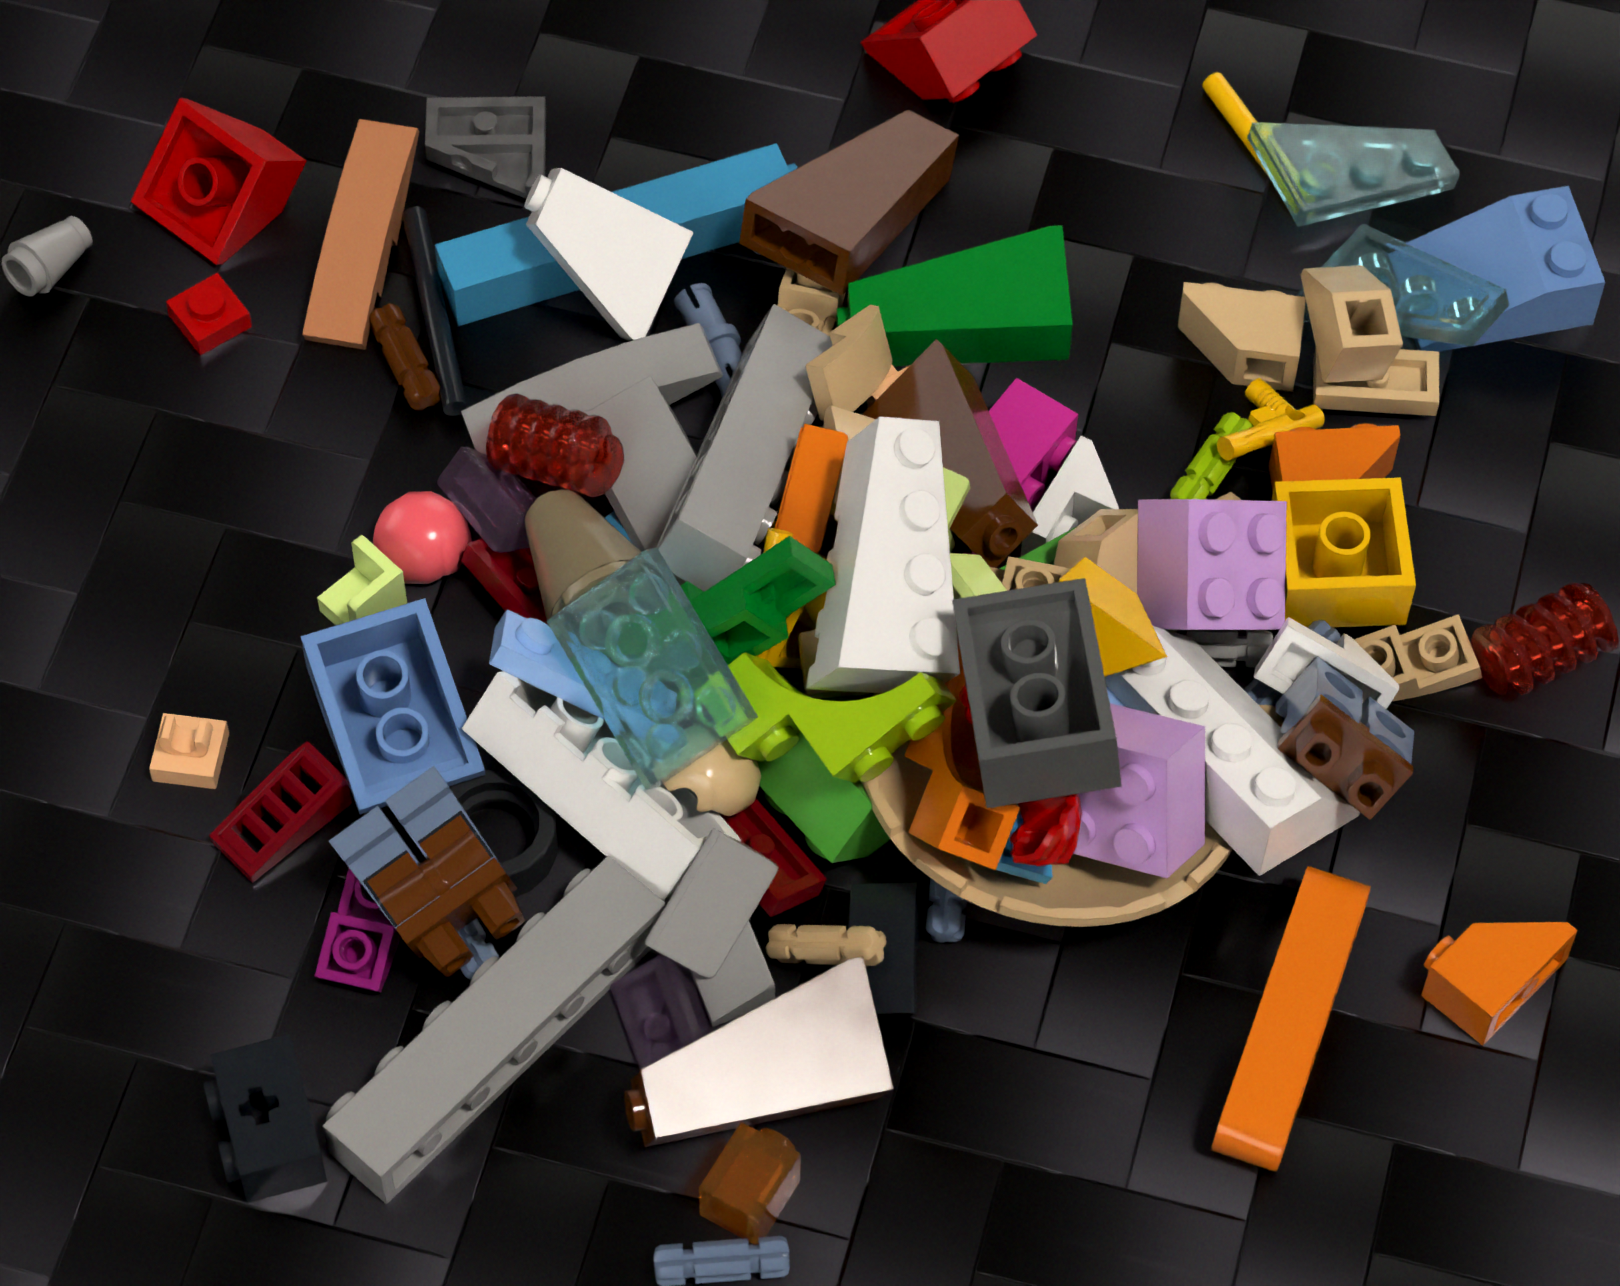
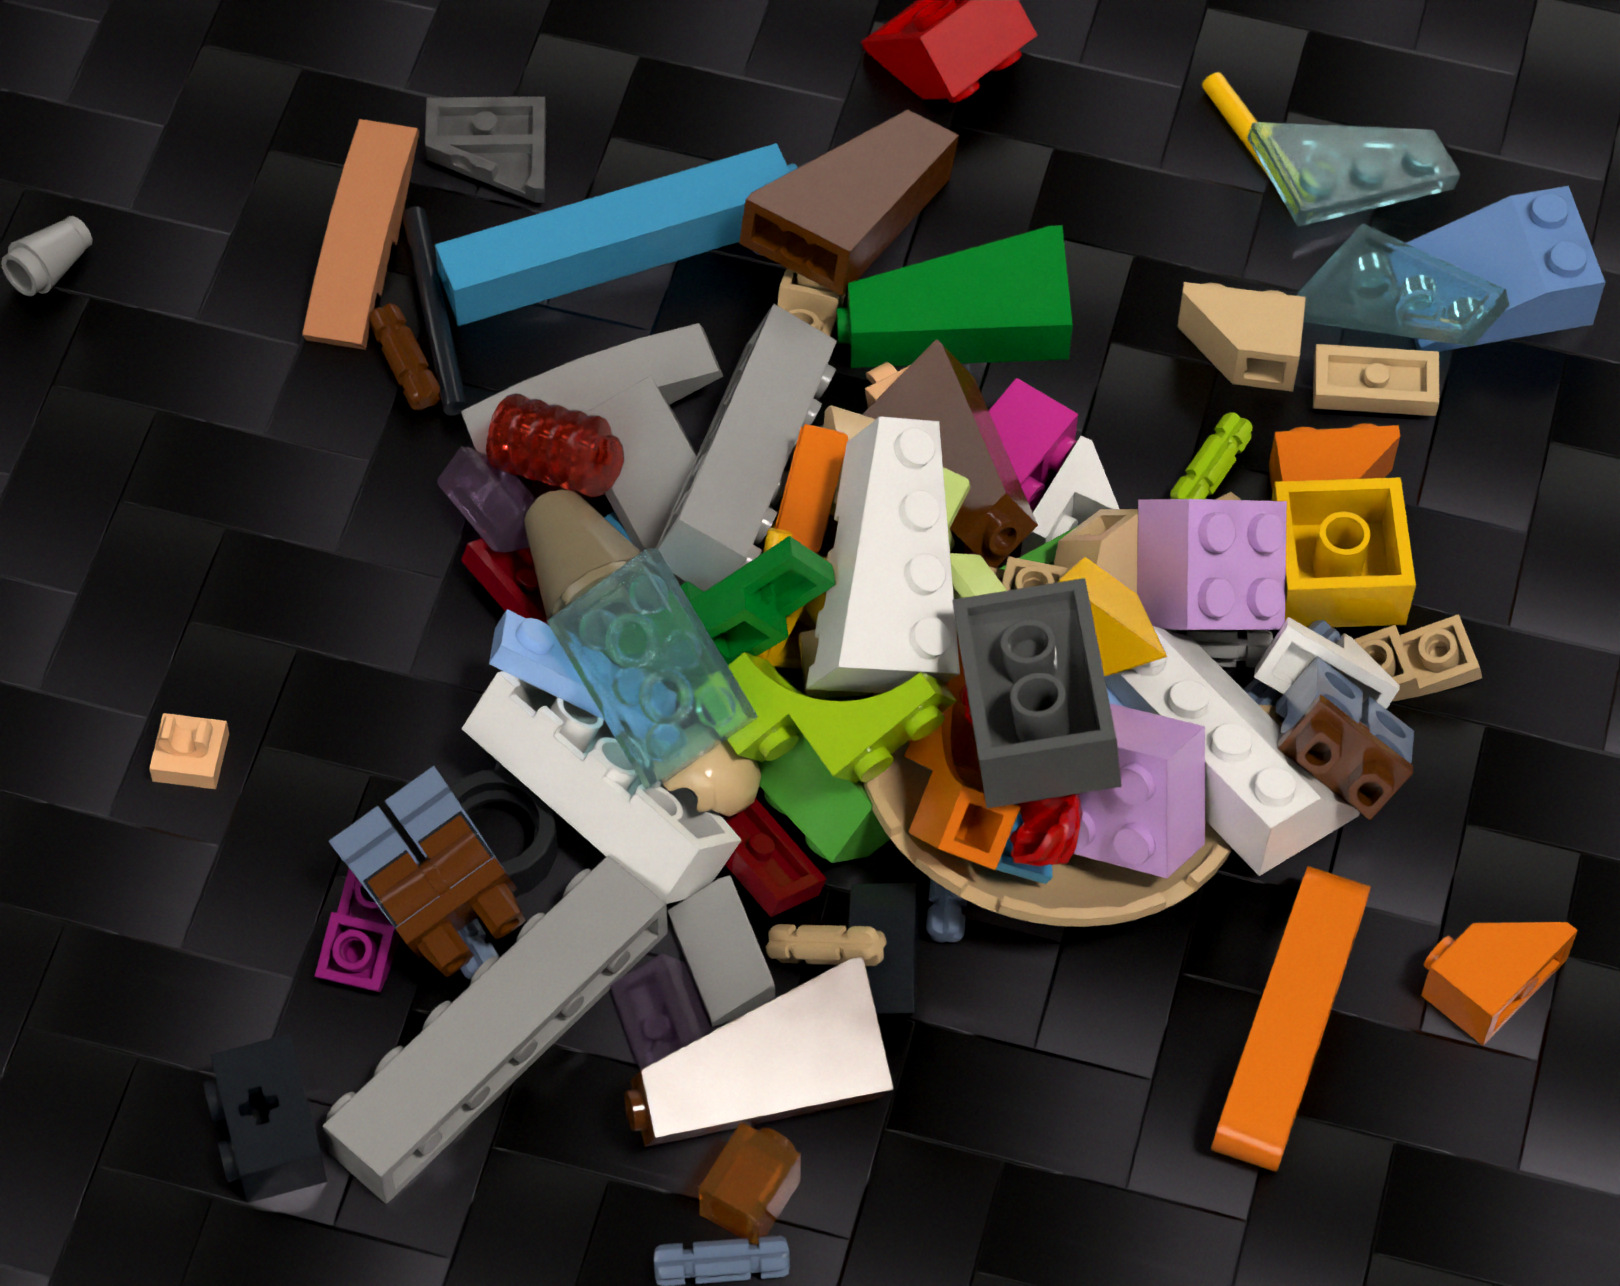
red slope [130,98,307,265] -> none
red plate [166,272,252,356] -> none
dark red slope [209,741,352,883] -> none
medium blue slope [301,598,485,814] -> none
yellowish green panel [317,535,407,625] -> none
coral hair [373,491,472,584] -> none
white slope [524,168,693,342] -> none
light grey slope [645,828,778,979] -> none
sand blue pin [674,283,742,398] -> none
tan slope [805,305,893,421] -> none
yellow hose [1217,378,1325,461] -> none
tan slope [1300,266,1403,383] -> none
clear red piece [1471,582,1619,695] -> none

